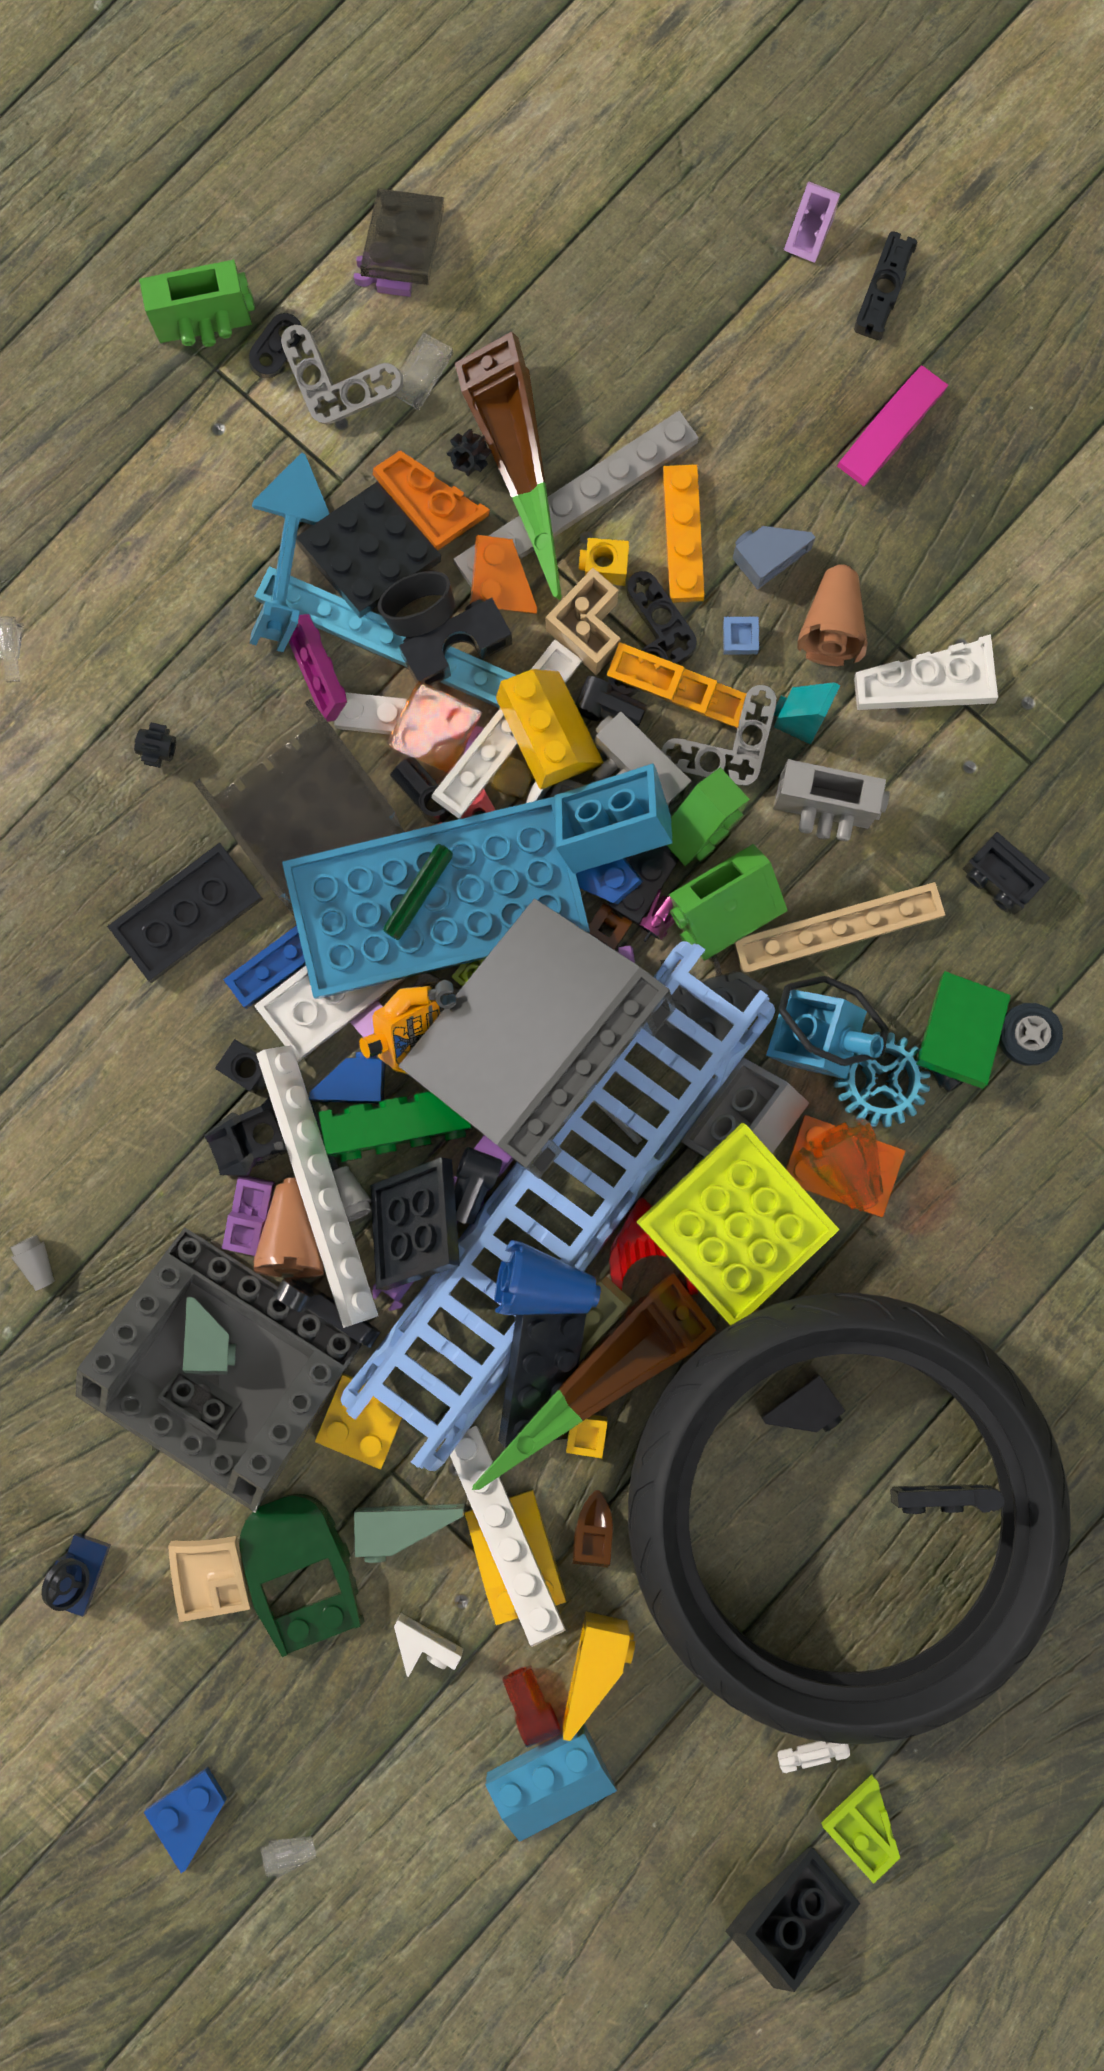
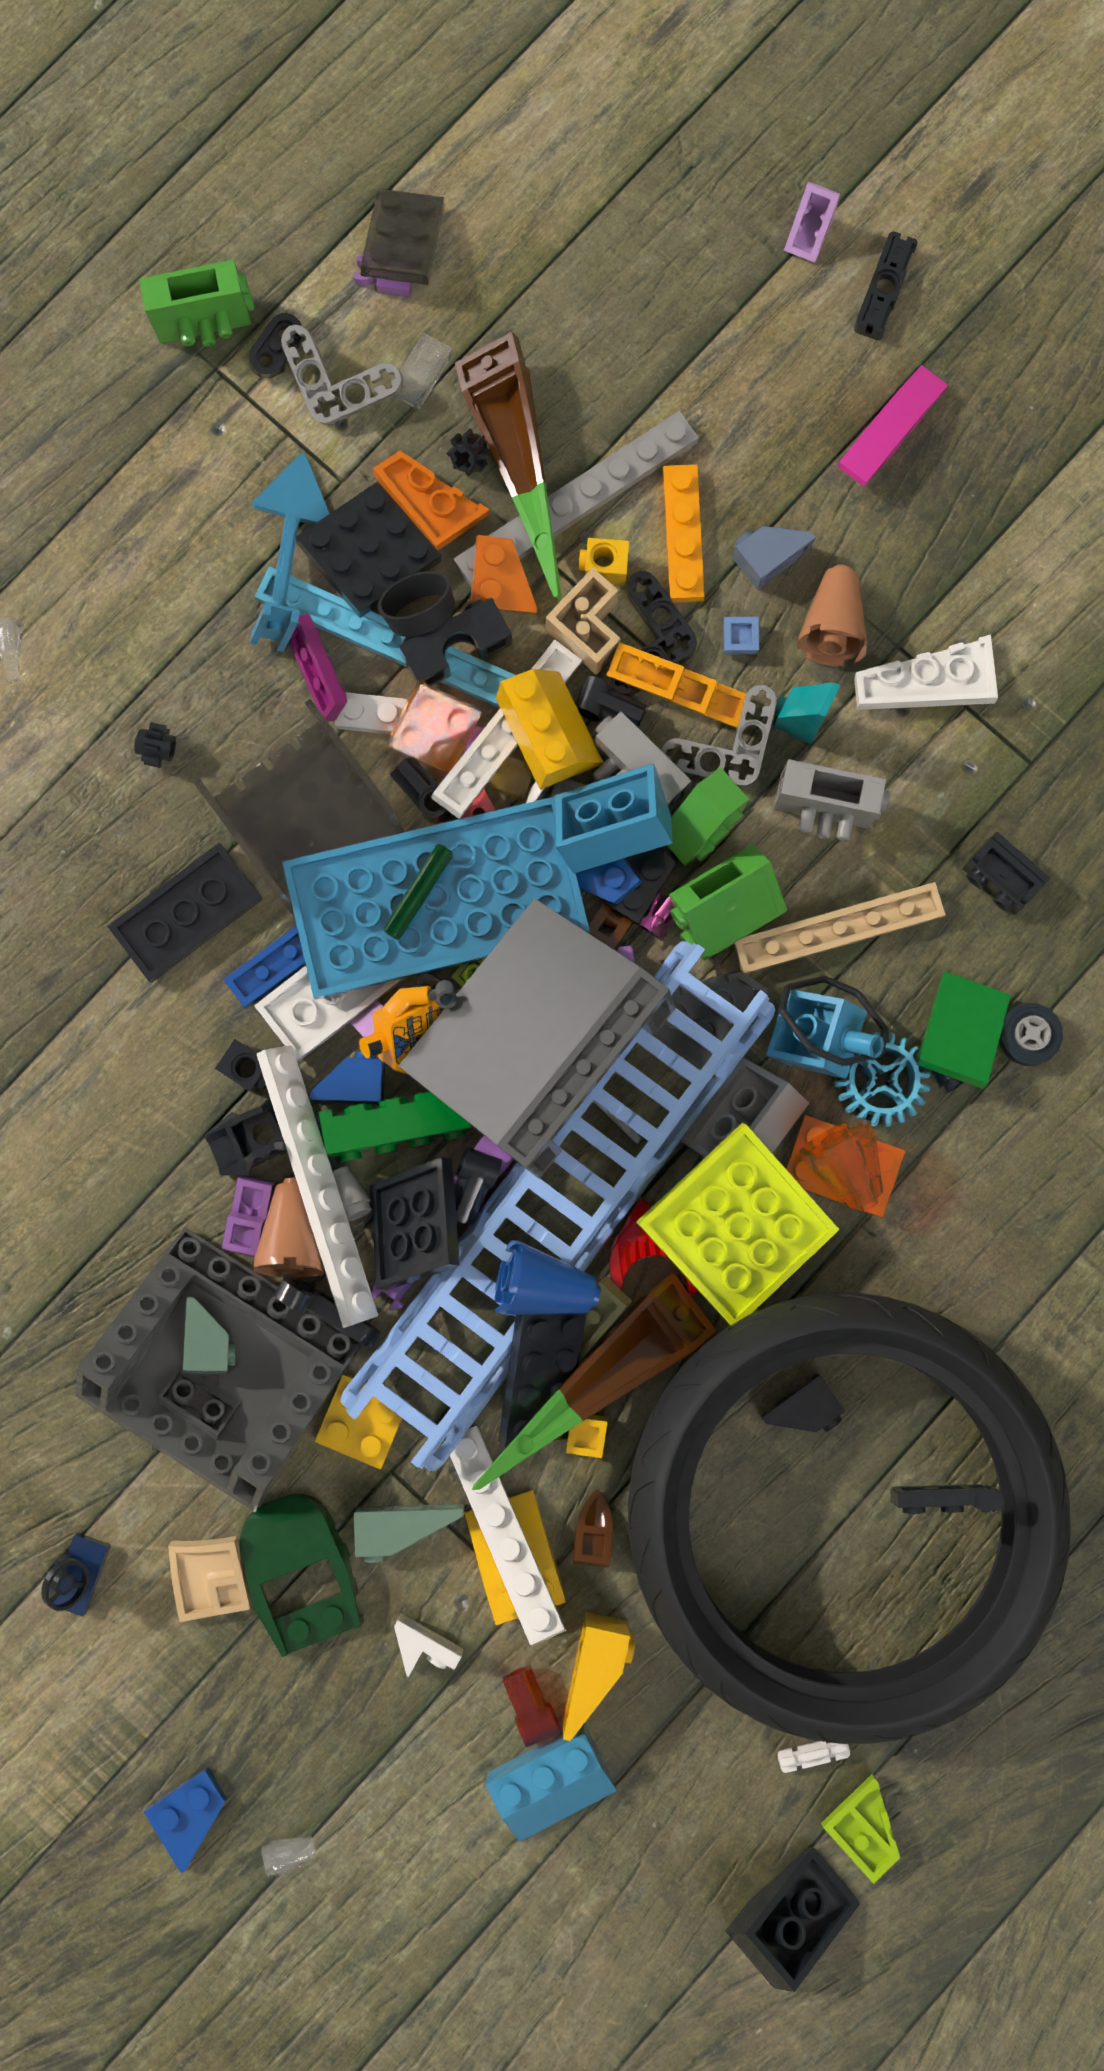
light grey cone [10,1235,55,1291] -> none

